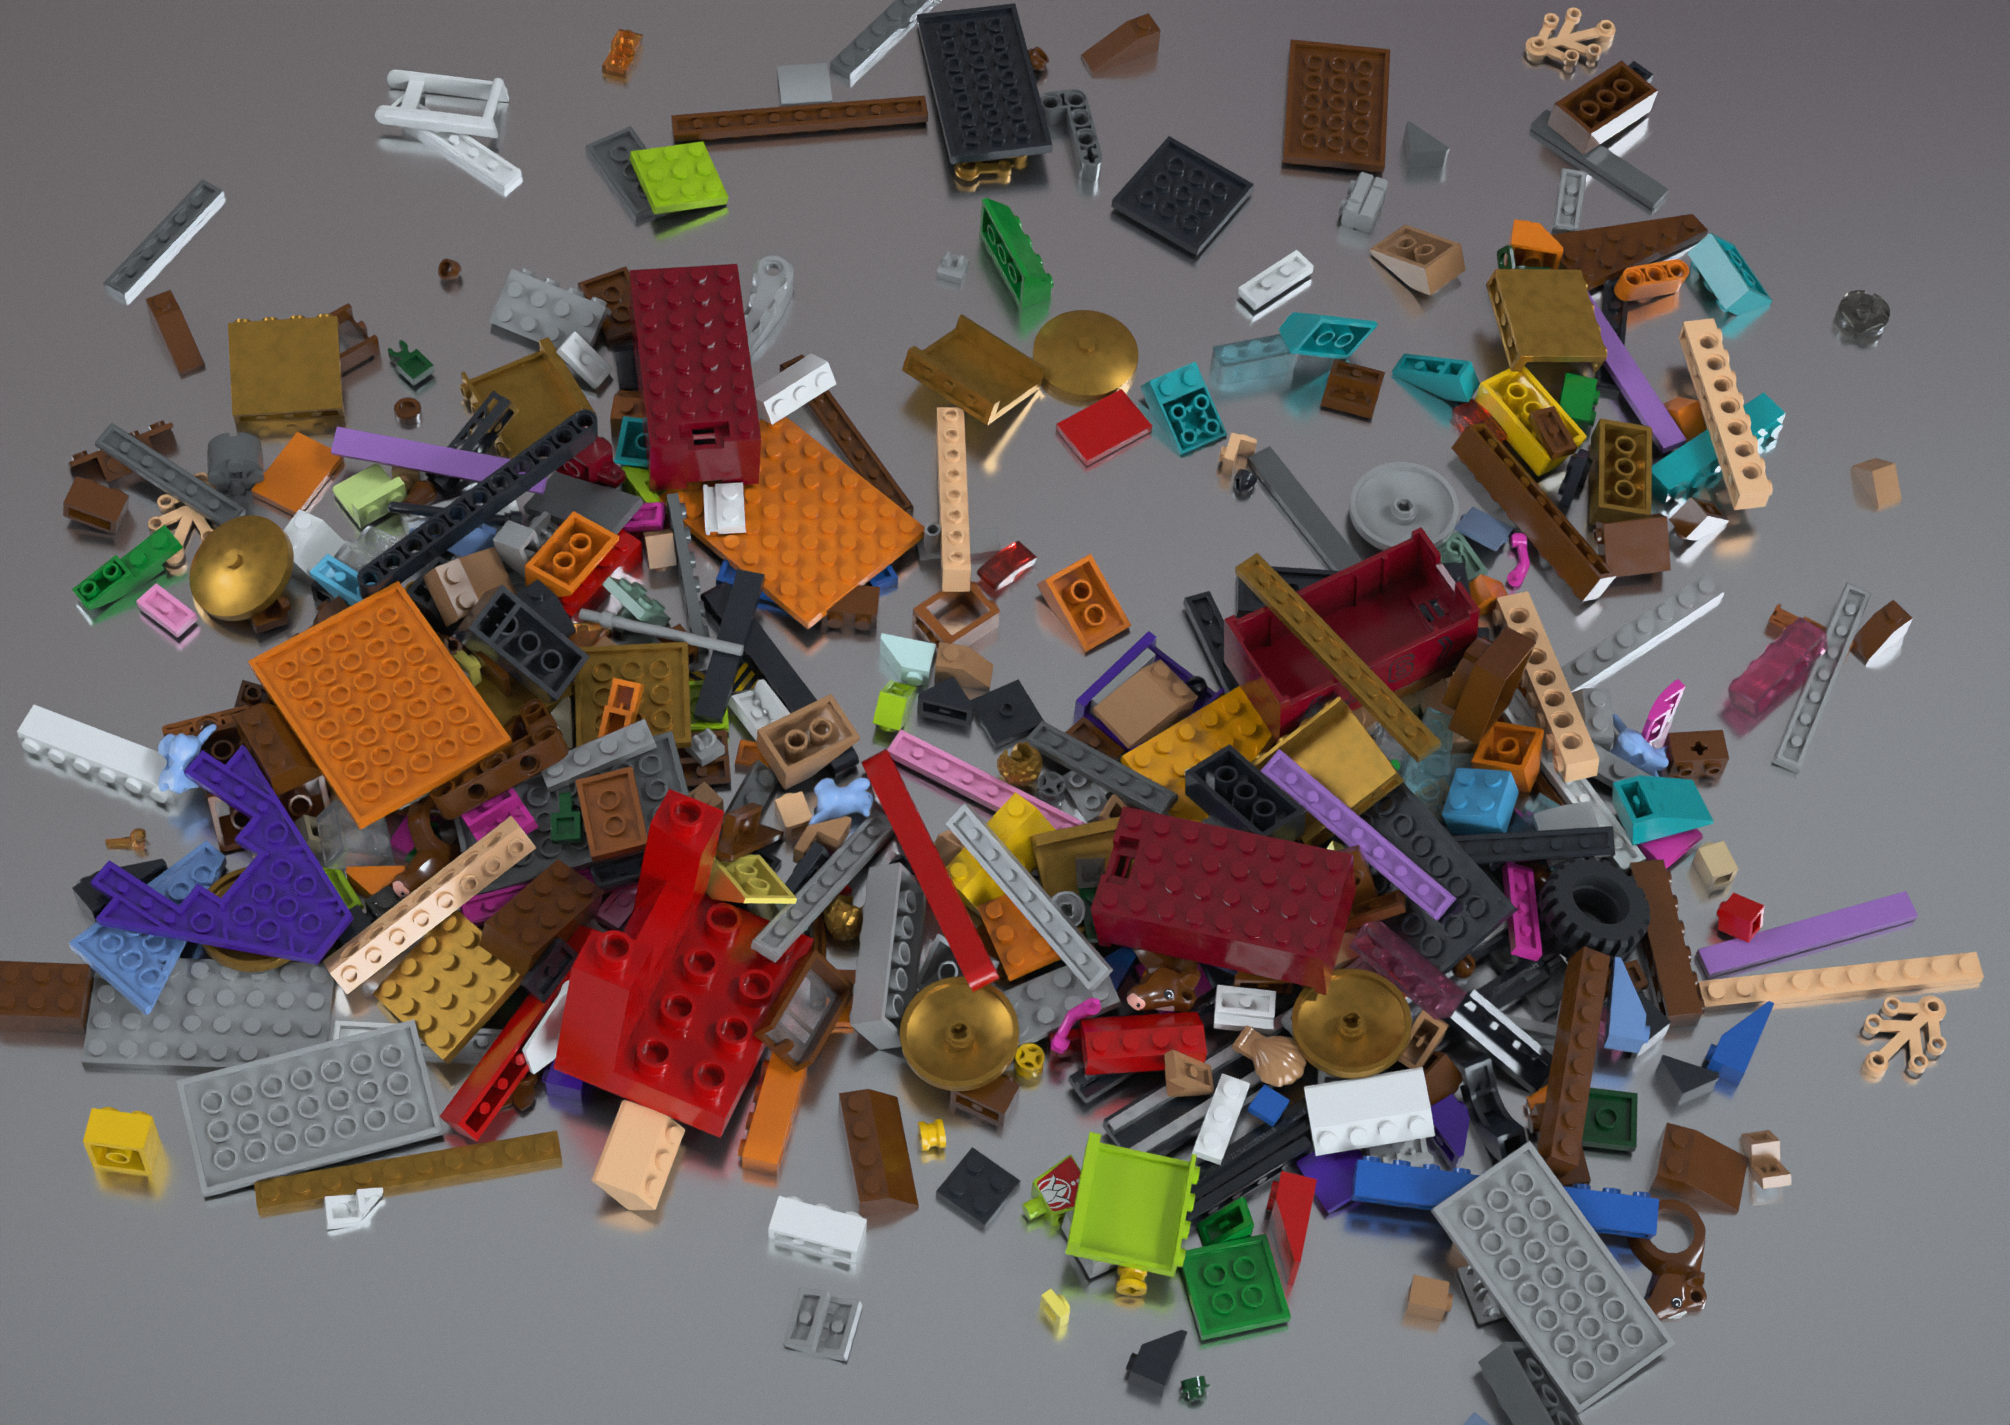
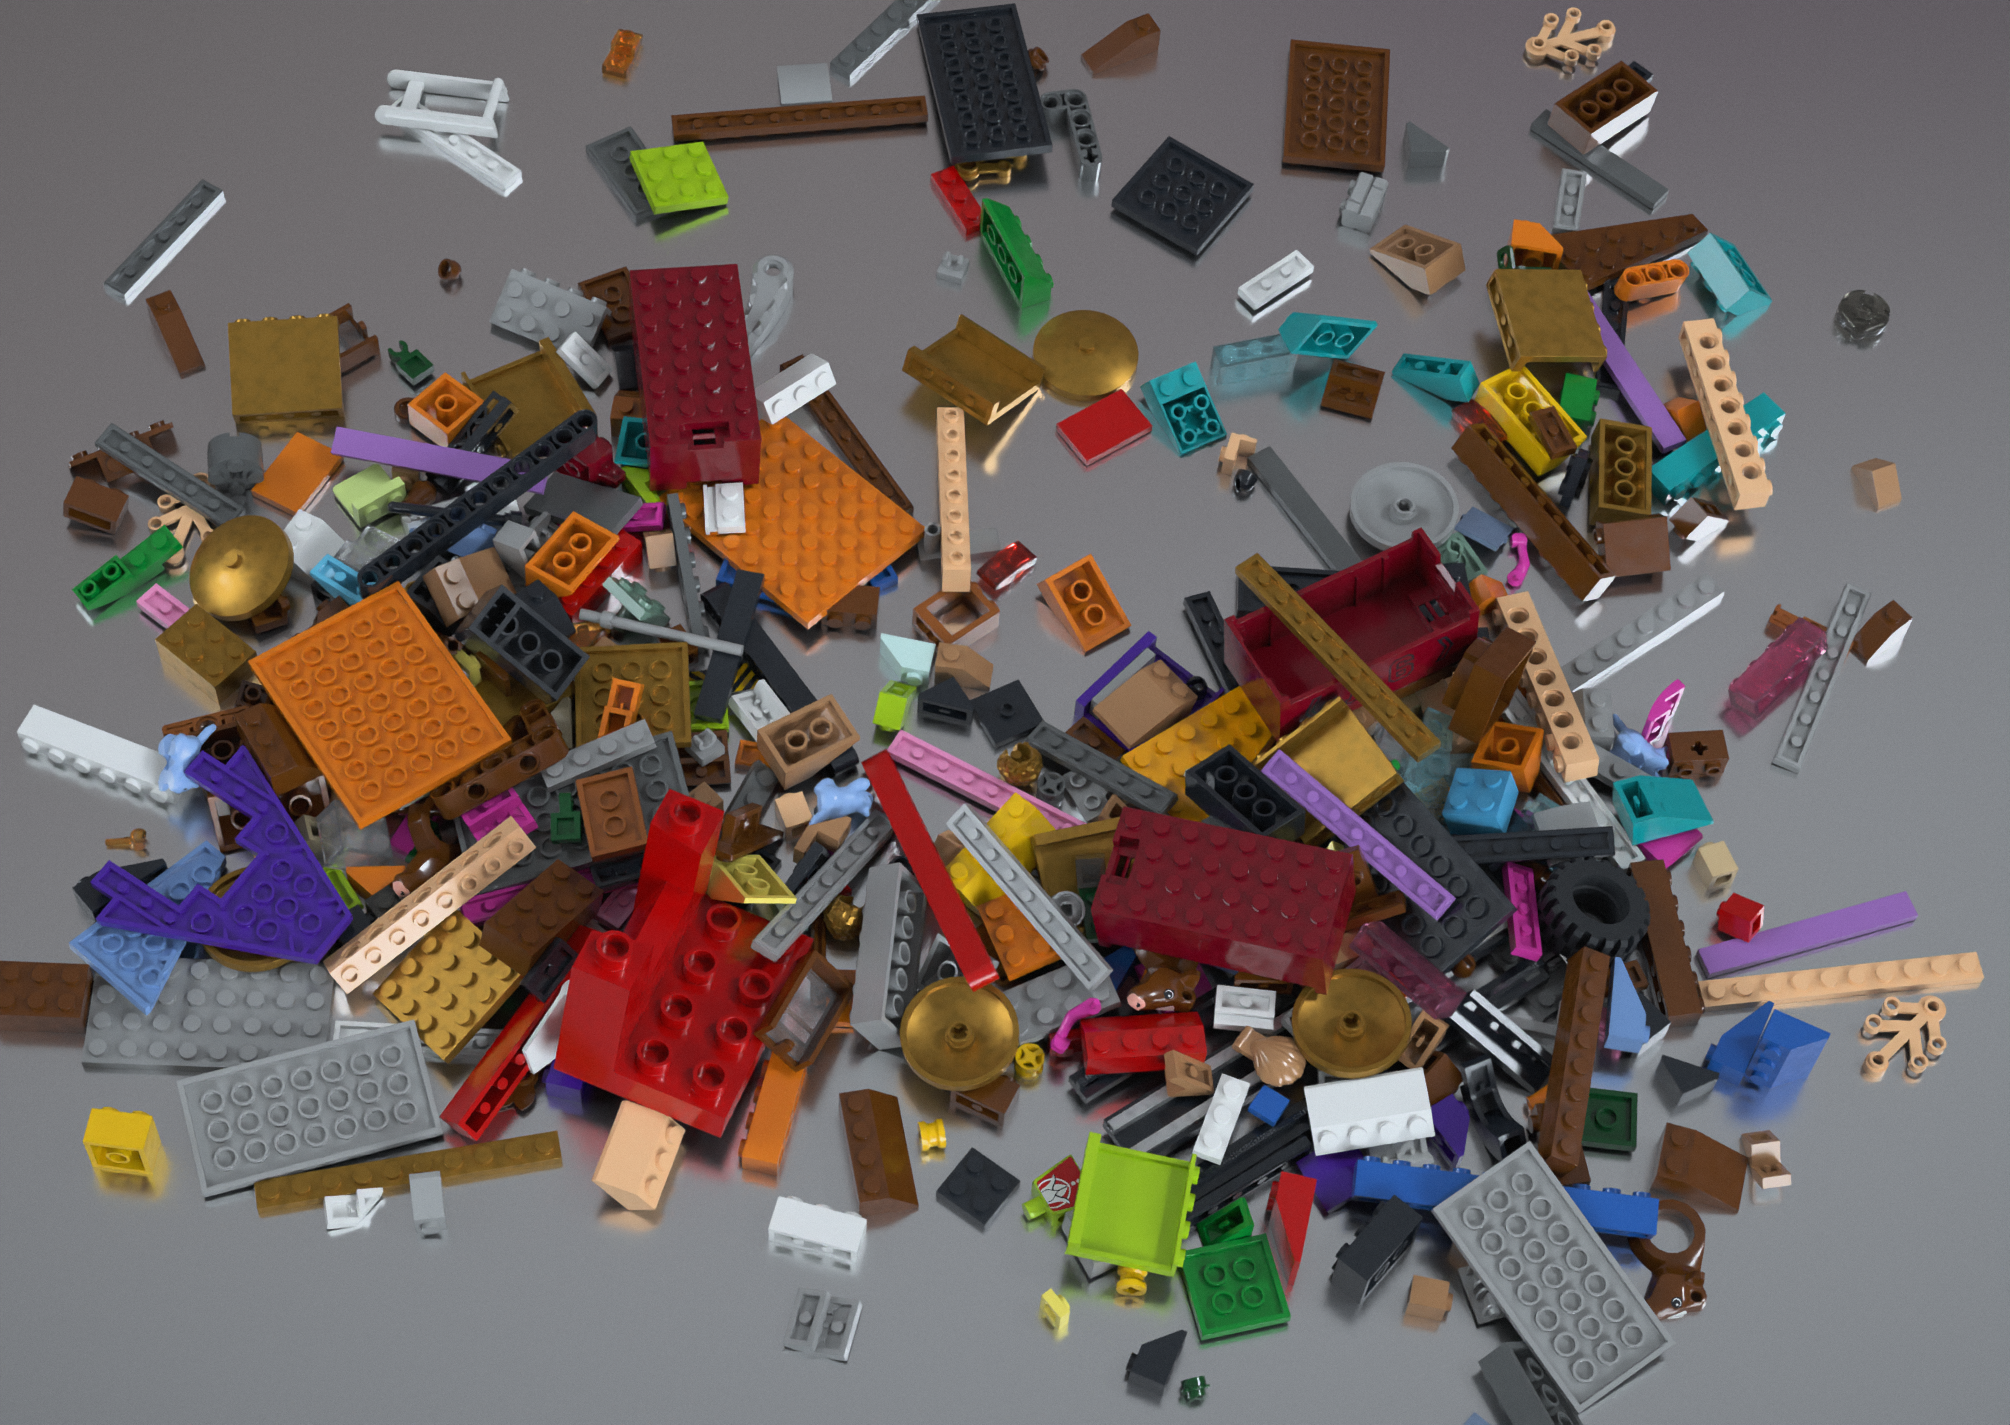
none -> pearl gold brick [155,604,257,705]
none -> orange slope [408,372,484,447]
none -> light grey slope [409,1171,447,1234]
none -> red plate [930,165,981,235]
none -> black brick [1331,1195,1423,1305]
none -> blue slope [1744,1009,1831,1088]

